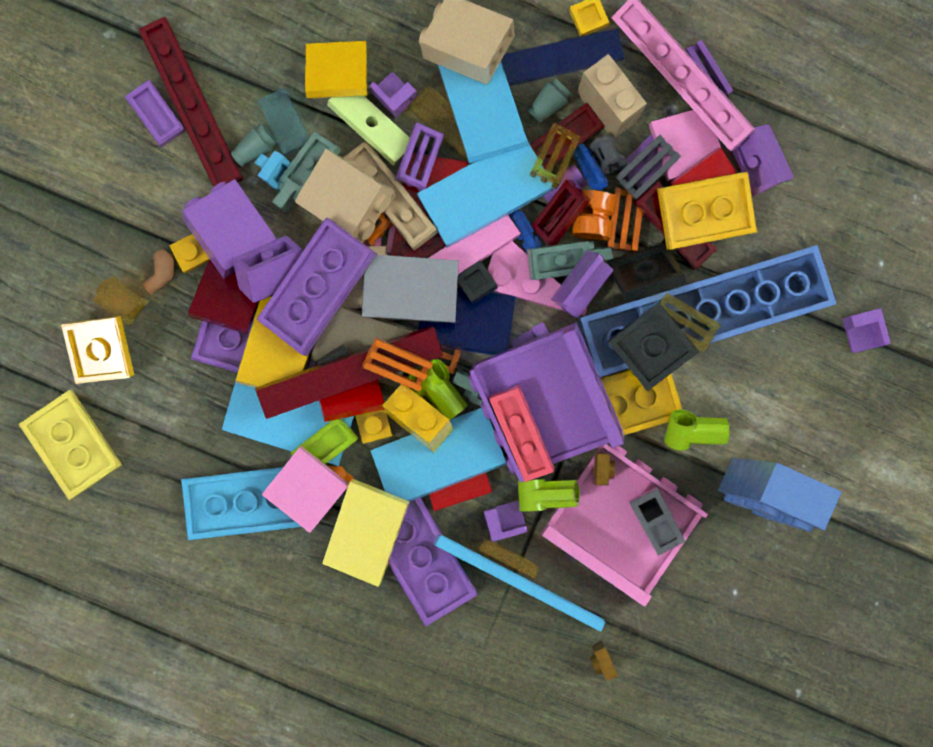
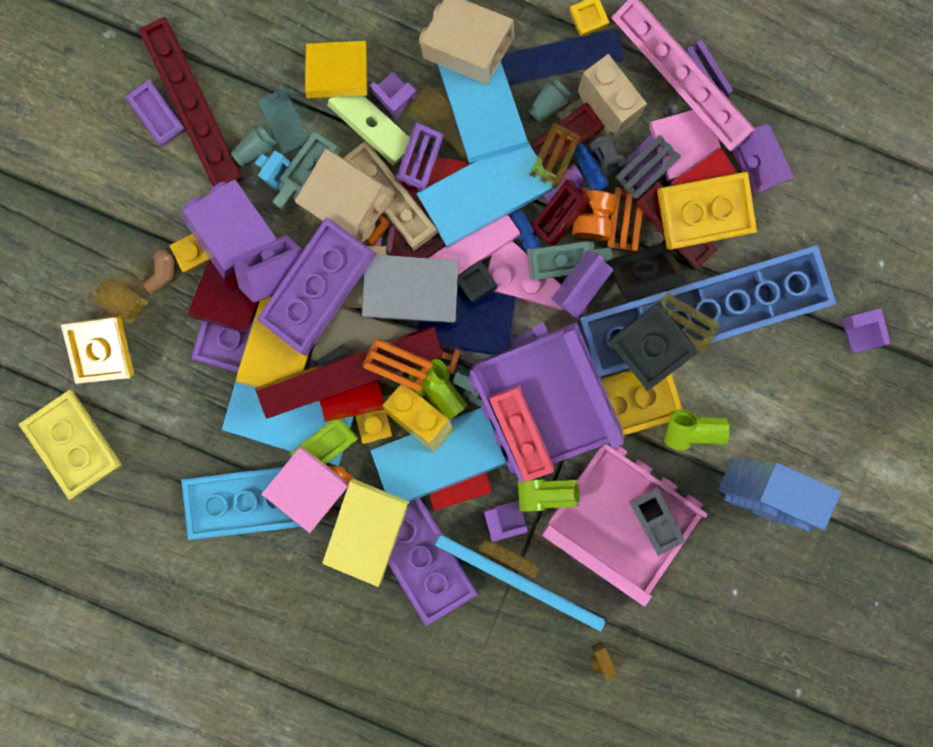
pearl gold plate [593,453,615,486] -> none

